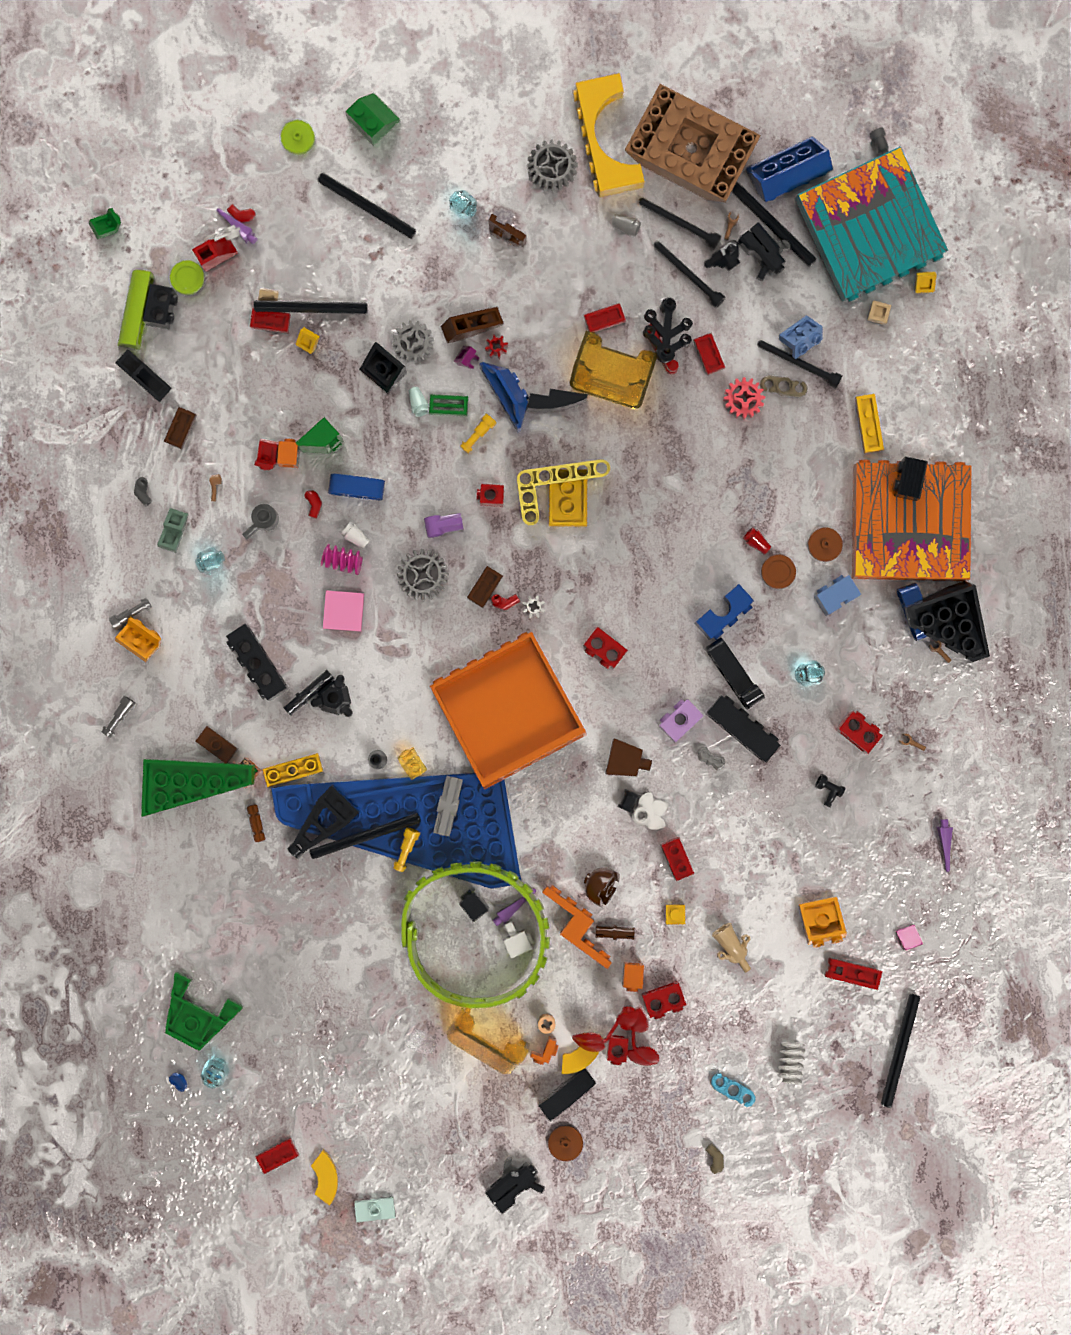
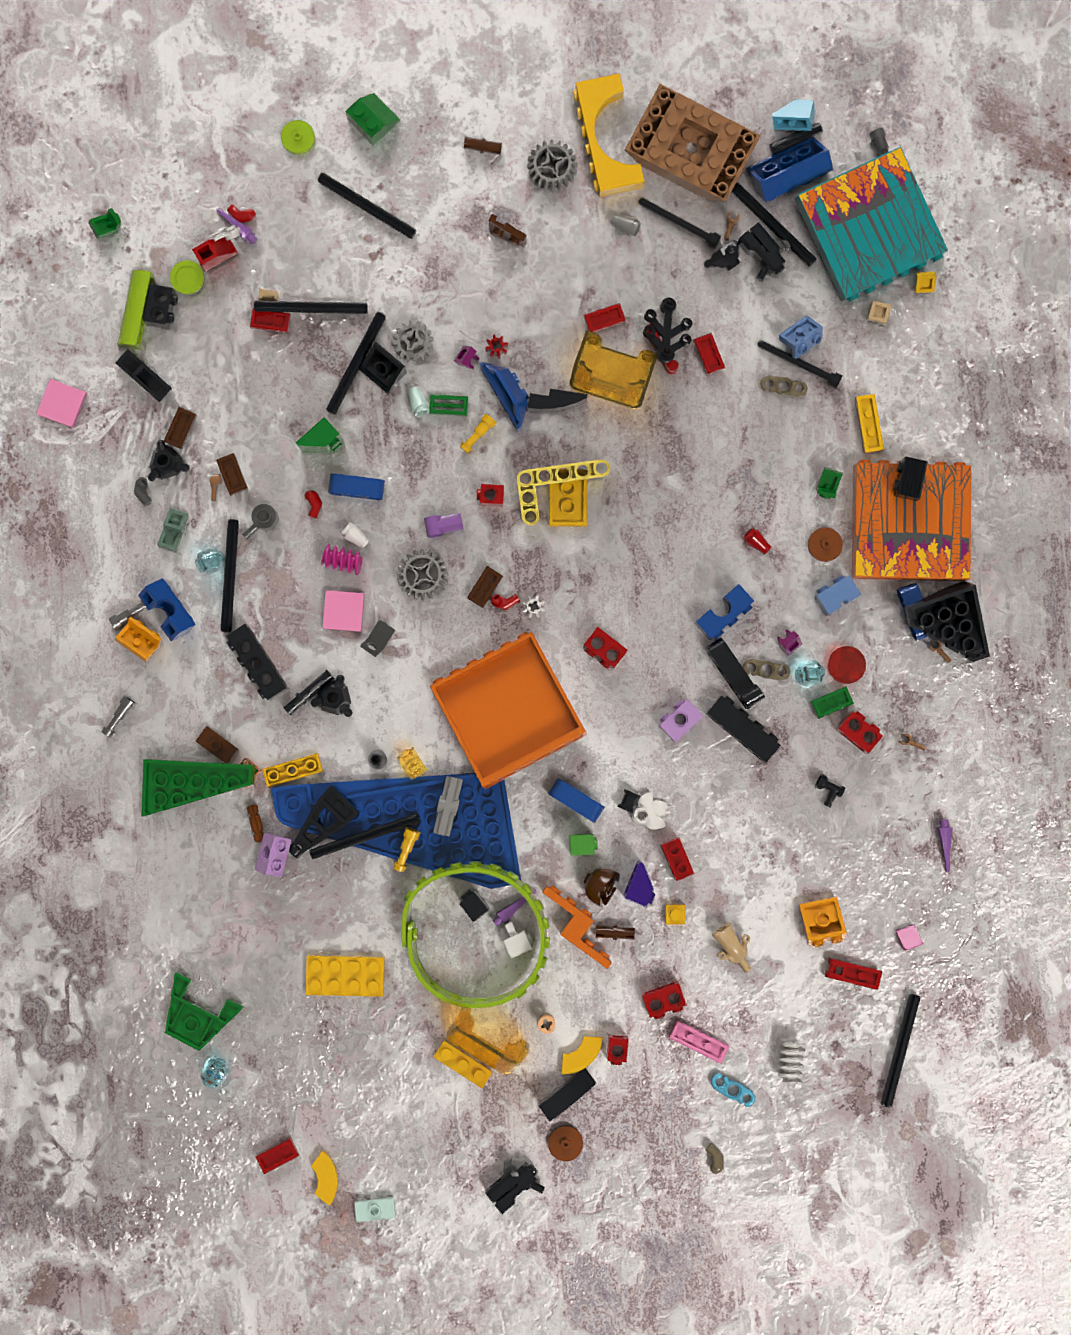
blue piece [169,1073,187,1092] -> none
red bracket [254,439,279,470] -> none
orange brick [277,439,300,468] -> none
yellow plate [295,327,320,354] -> none
reddish brown slope [441,307,504,344] -> none
clear light blue head [449,190,477,219] -> none
orange bracket [530,1036,559,1065] -> none
red plant [572,1006,660,1066] -> none
reddish brown torso [605,739,652,776] -> none
orange brick [622,962,644,992] -> none
black piece [654,241,726,308] -> none
light grey piece [698,747,725,770] -> none
coral gear [723,377,765,420] -> none
dark orange piece [761,555,796,589] -> none
none -> bright pink tile [37,379,87,428]
none -> blue arch [138,578,196,642]
none -> black rock [148,440,190,481]
none -> reddish brown plate [216,453,248,496]
none -> black axle [220,519,239,633]
none -> lavender brick [255,832,291,877]
none -> yellow plate [306,955,385,997]
none -> black axle [326,312,386,415]
none -> dark grey bracket [360,620,395,657]
none -> yellow plate [434,1040,493,1089]
none -> reddish brown pin [463,136,502,155]
none -> blue beam [548,778,605,823]
none -> bright green brick [569,833,598,856]
none -> dark purple slope [623,860,655,907]
none -> bright pink tile [669,1020,730,1064]
none -> dark tan piece [743,659,790,681]
none -> black axle [769,123,823,154]
none -> medium azure slope [772,99,815,131]
none -> magenta tile [777,630,802,656]
none -> green plate [810,686,854,719]
none -> green bracket [817,467,843,499]
none -> clear red tile [827,646,866,684]

